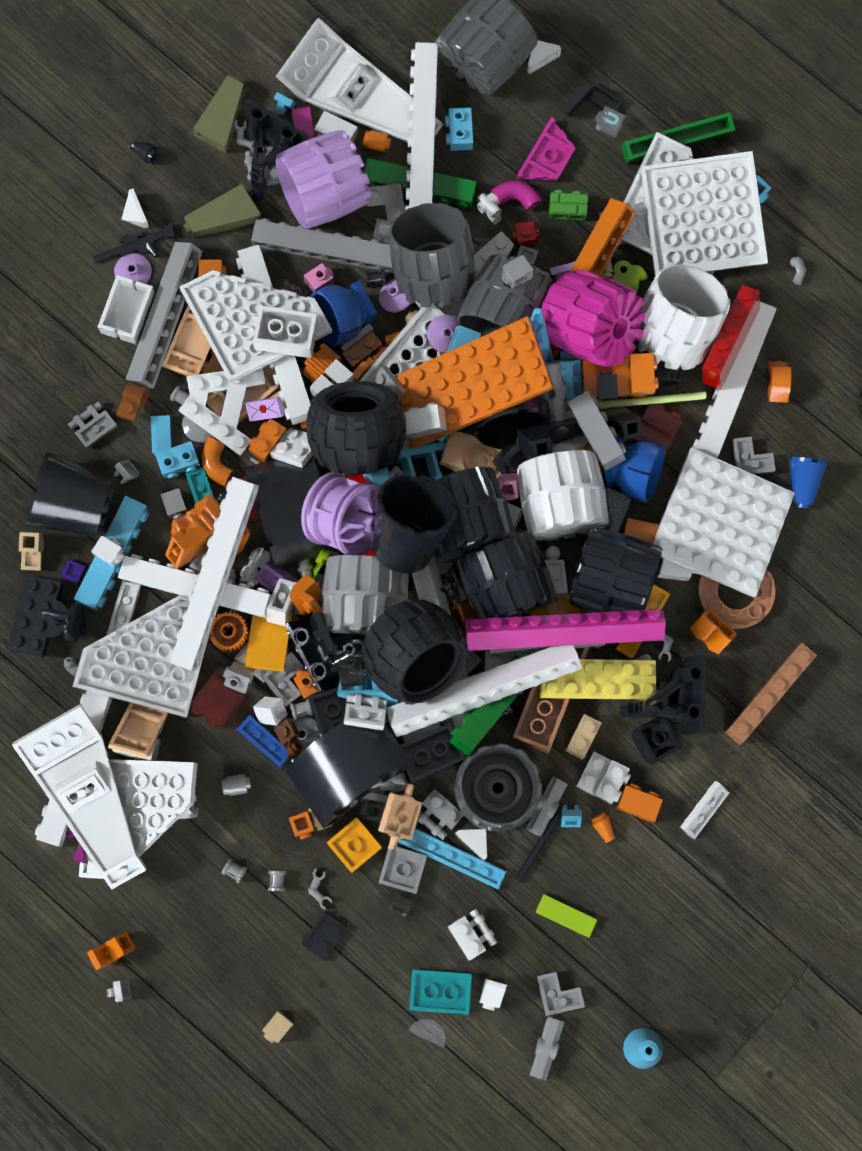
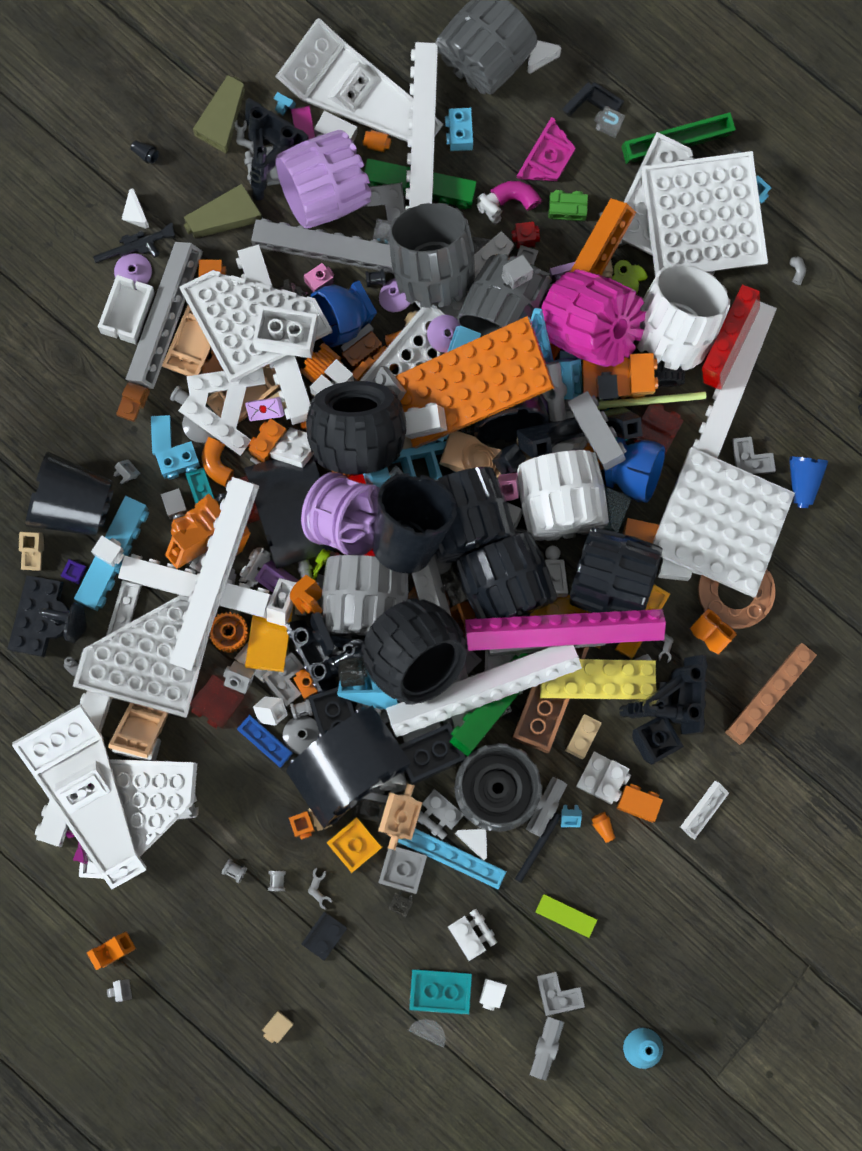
light grey plate [68,402,118,449] -> none
light grey brick [222,774,251,796] -> none
reddish brown plate [274,718,302,757] -> none
white plate [344,693,387,730] -> none
orange brick [767,361,791,403] -> none

